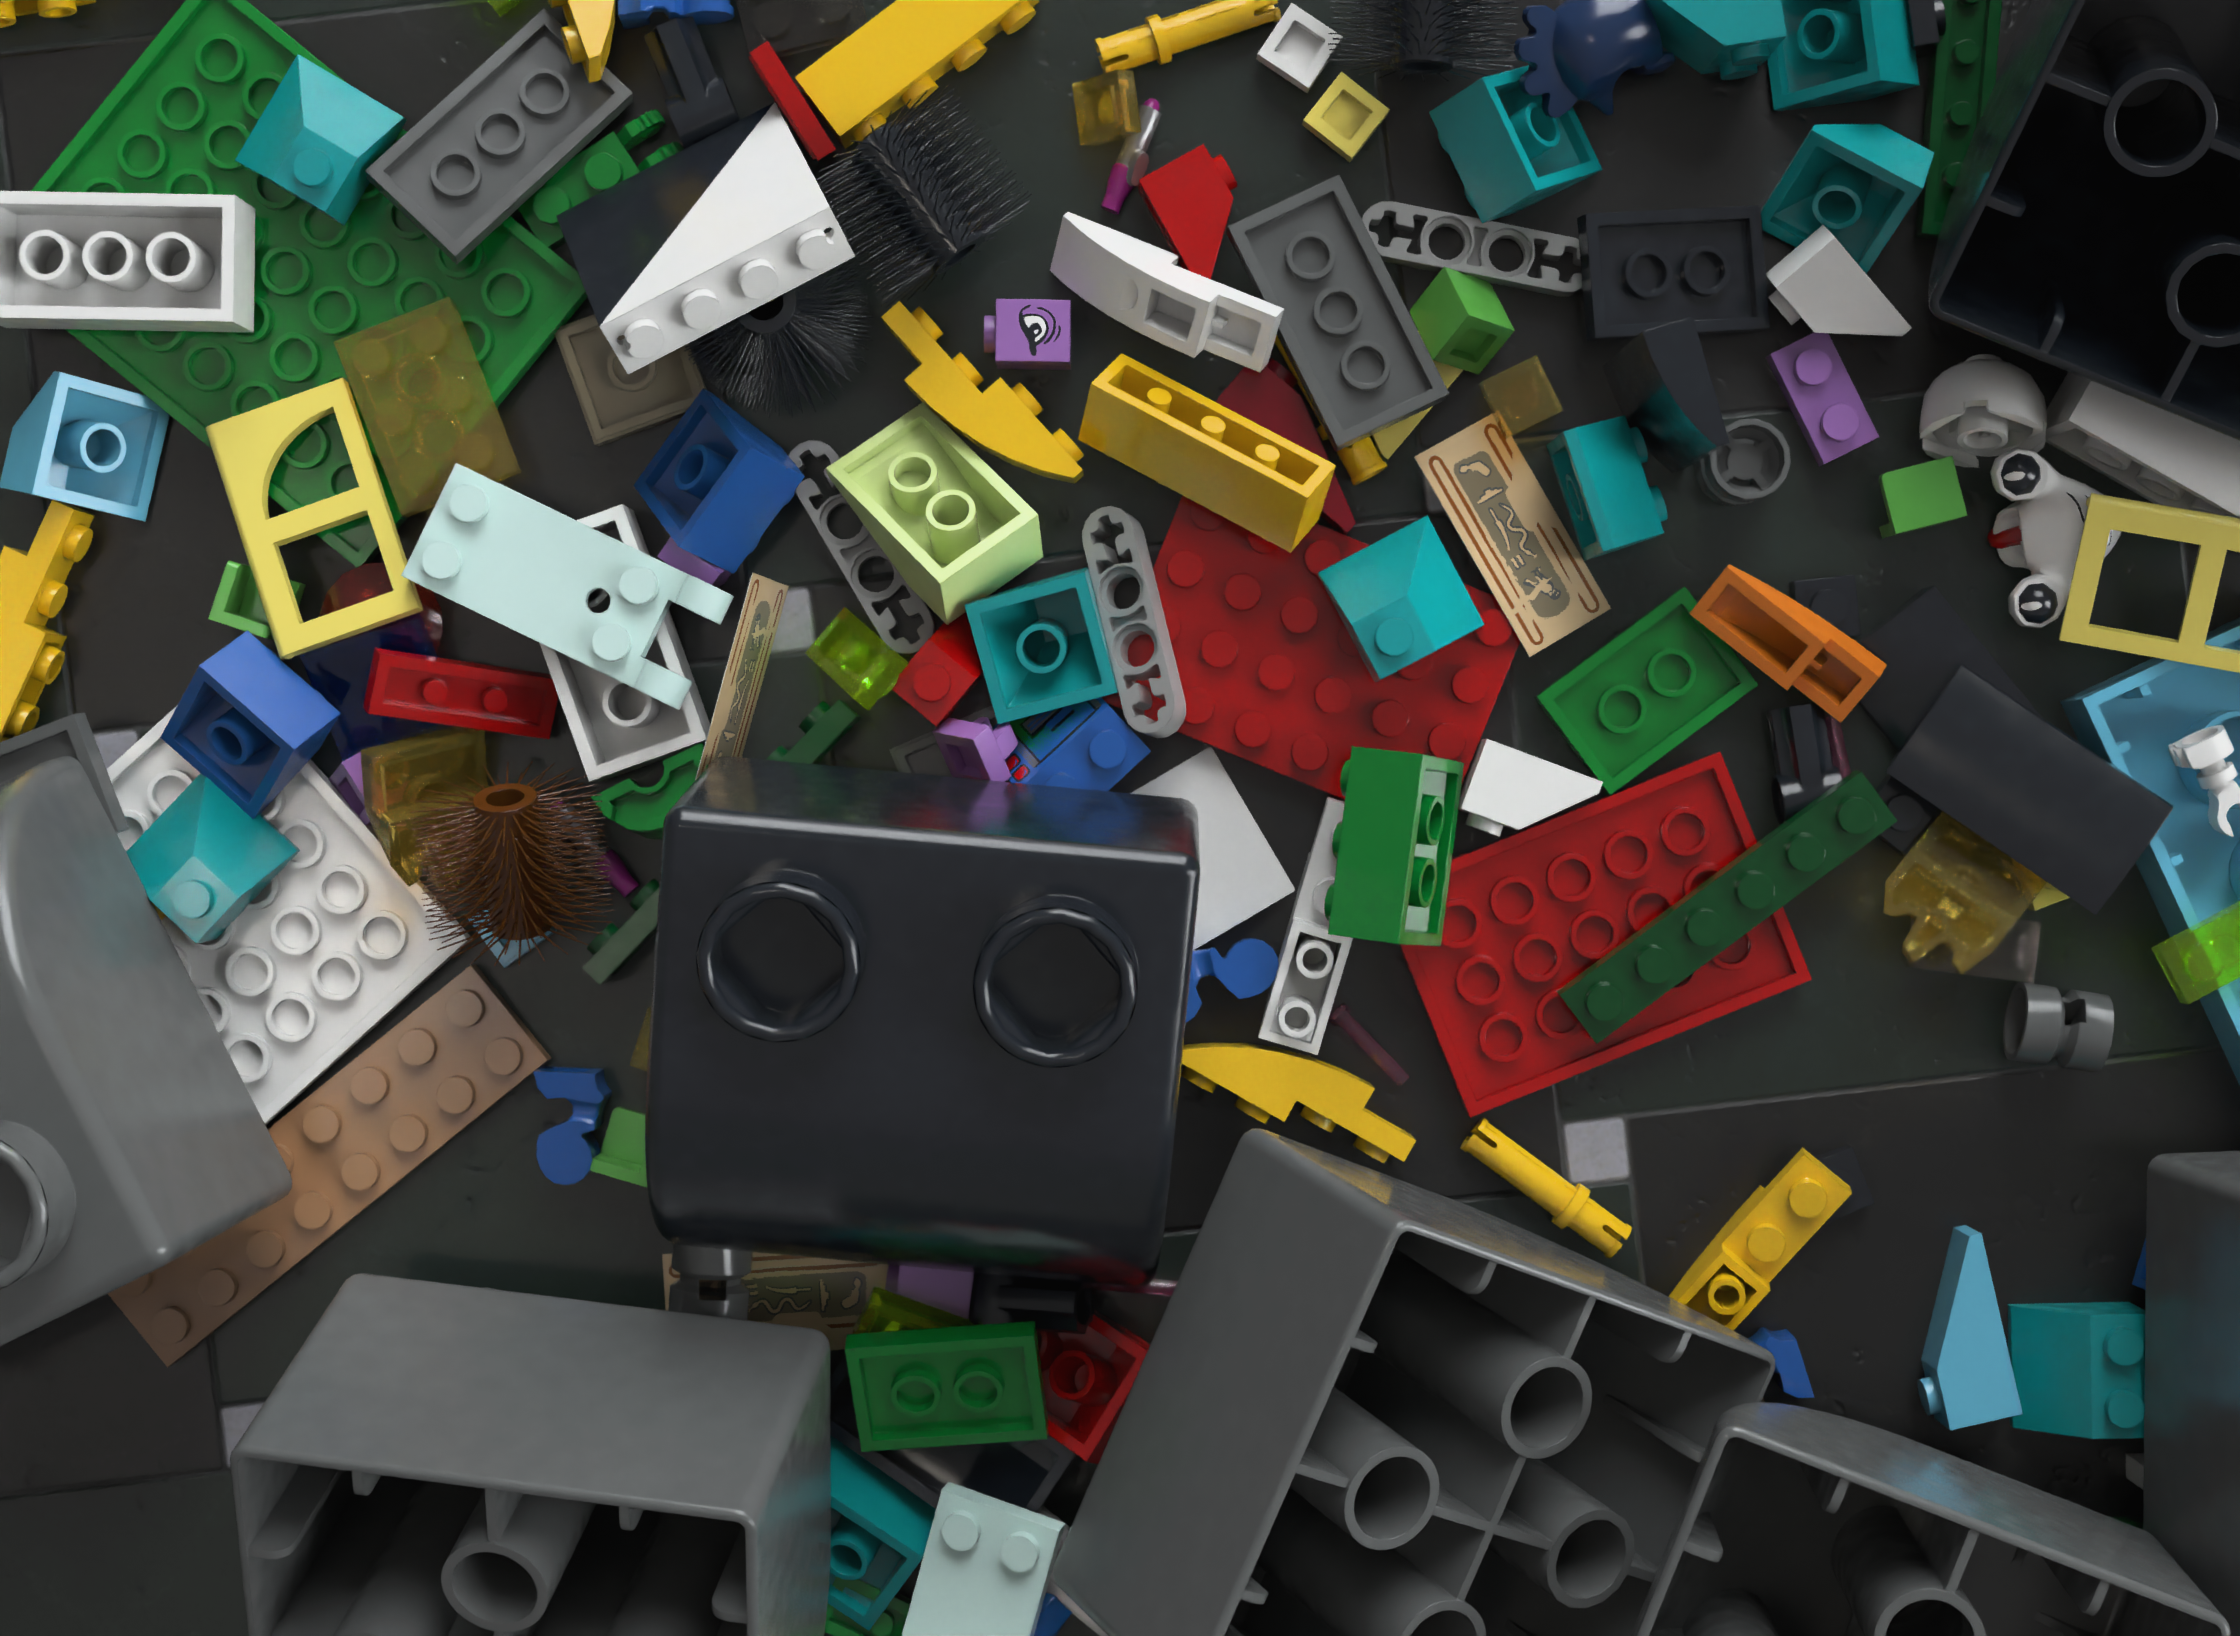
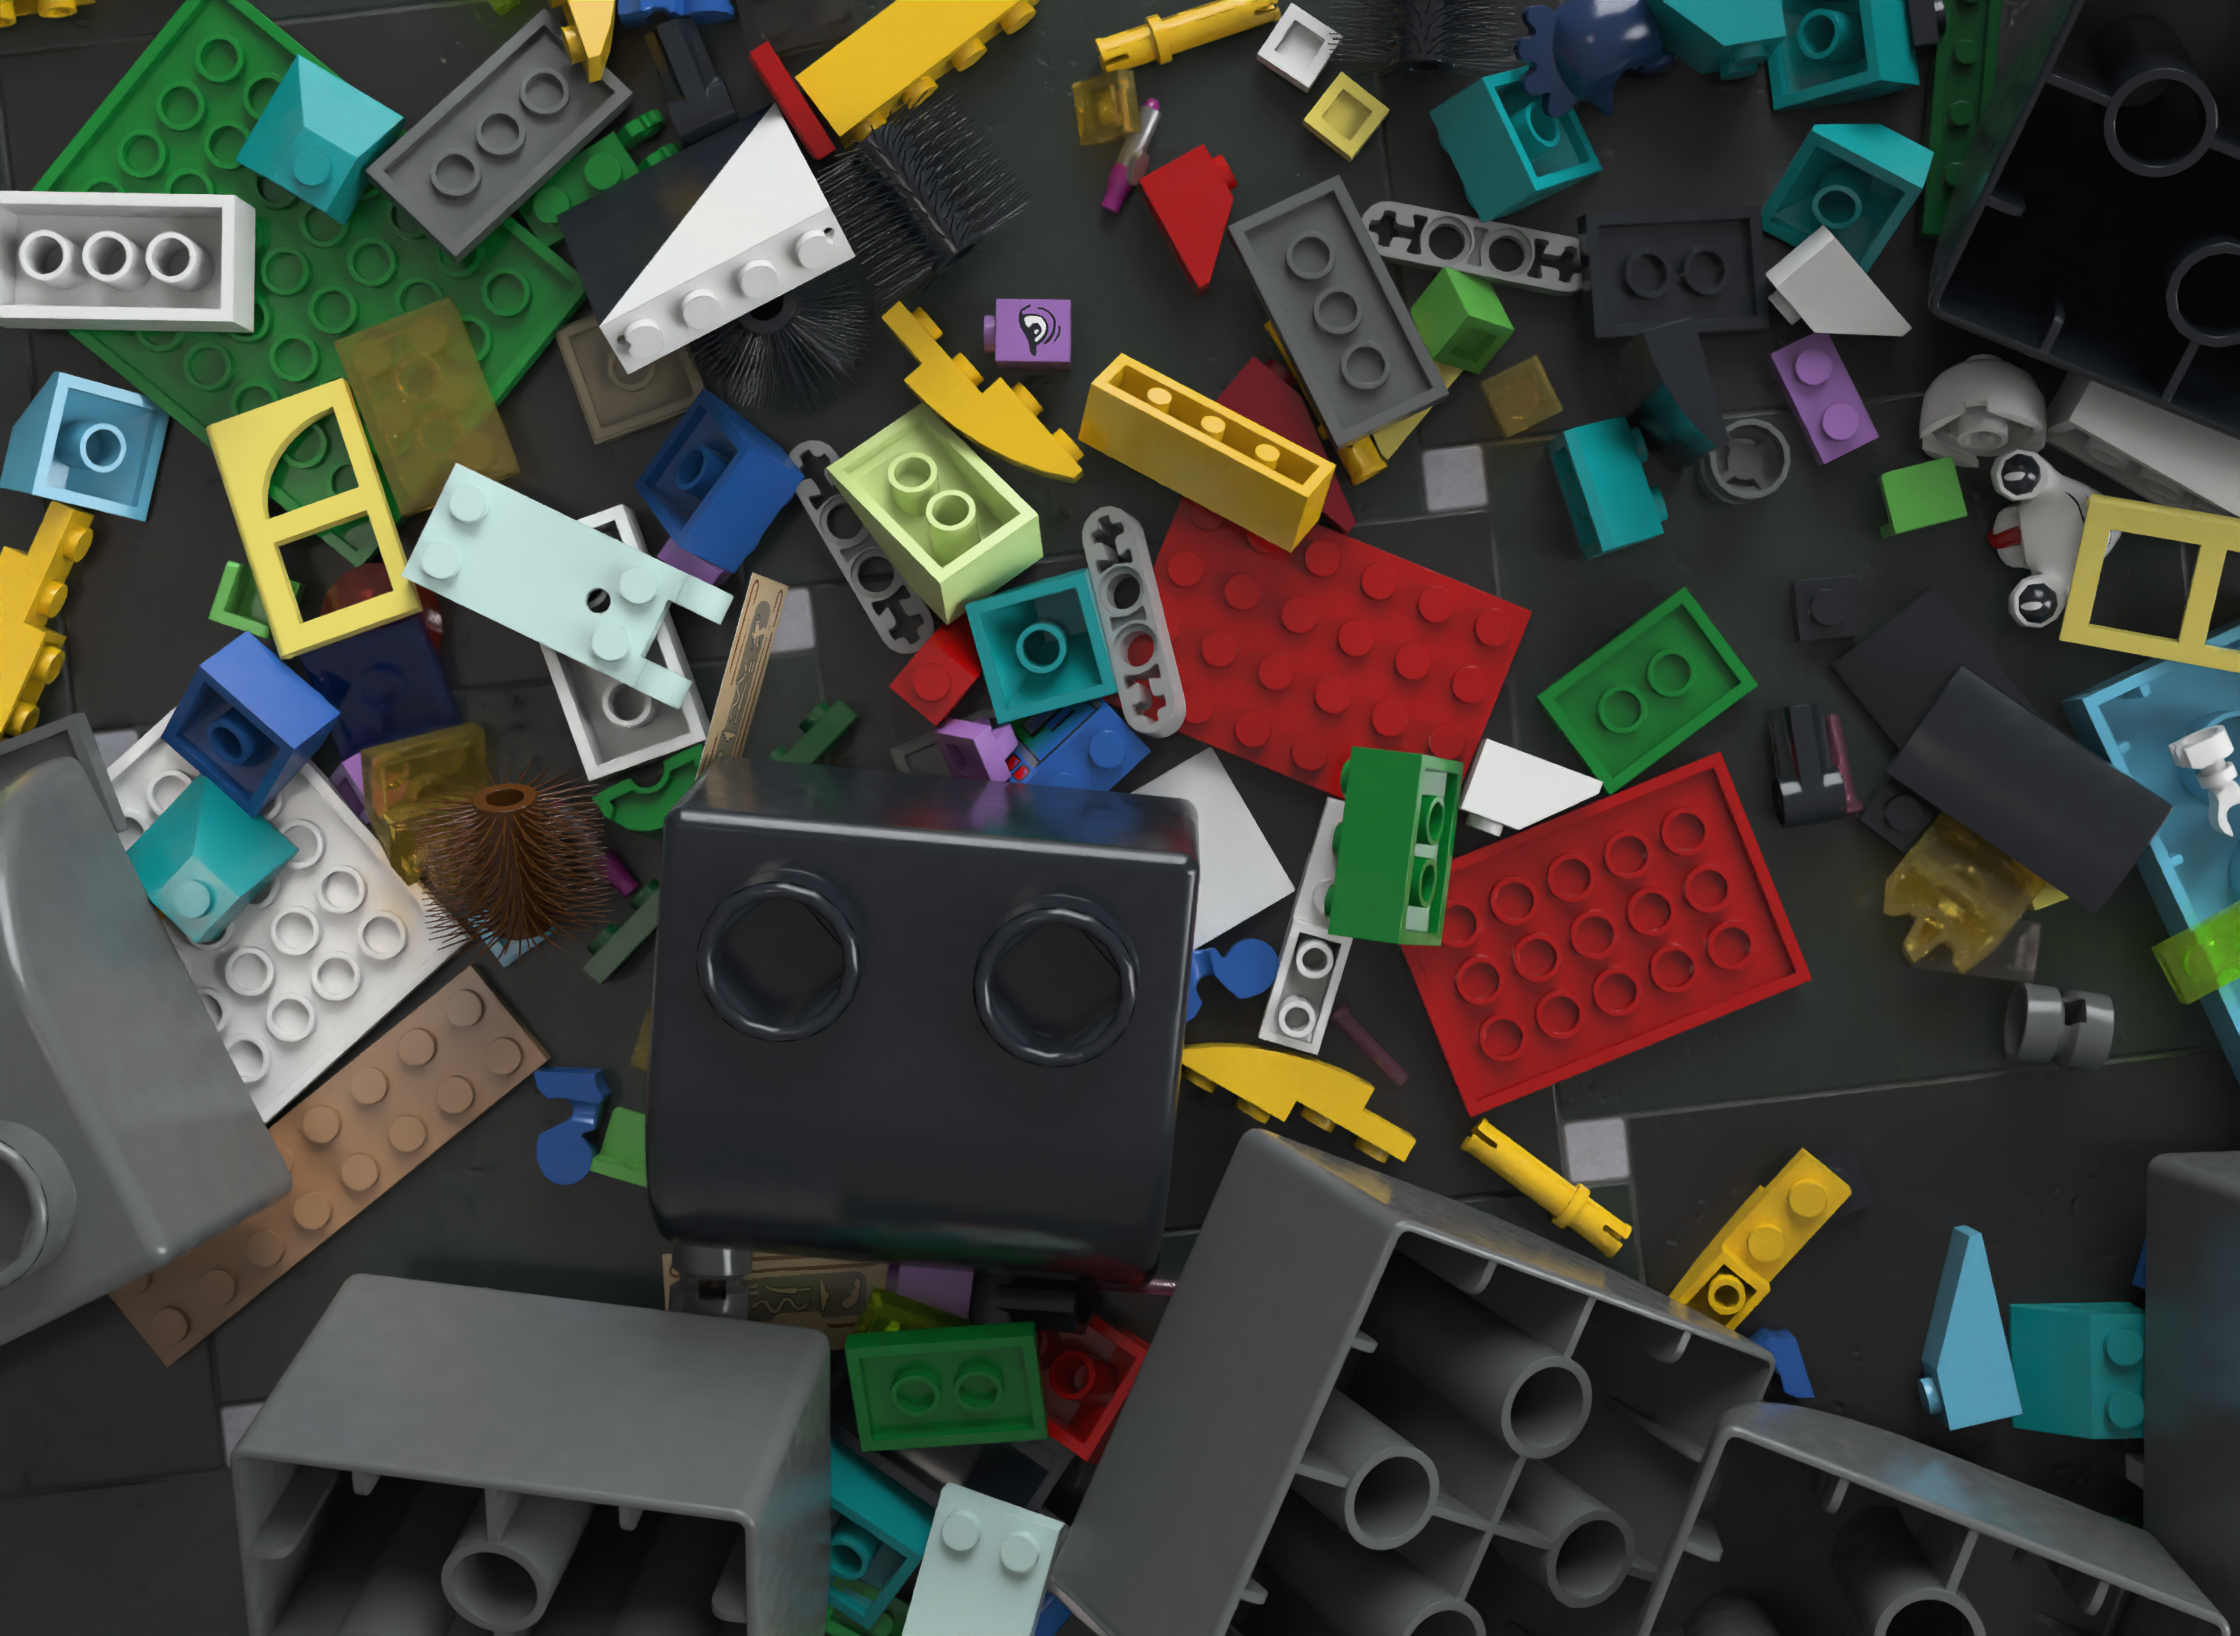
red plate [363,648,558,739] -> none
clear neon green plate [805,607,909,711] -> none
white slope [1050,212,1284,372] -> none
teal slope [1317,515,1485,682] -> none
tan sticker [1414,411,1611,657] -> none
dark green plate [1557,769,1898,1044] -> none
orange slope [1689,564,1887,723] -> none

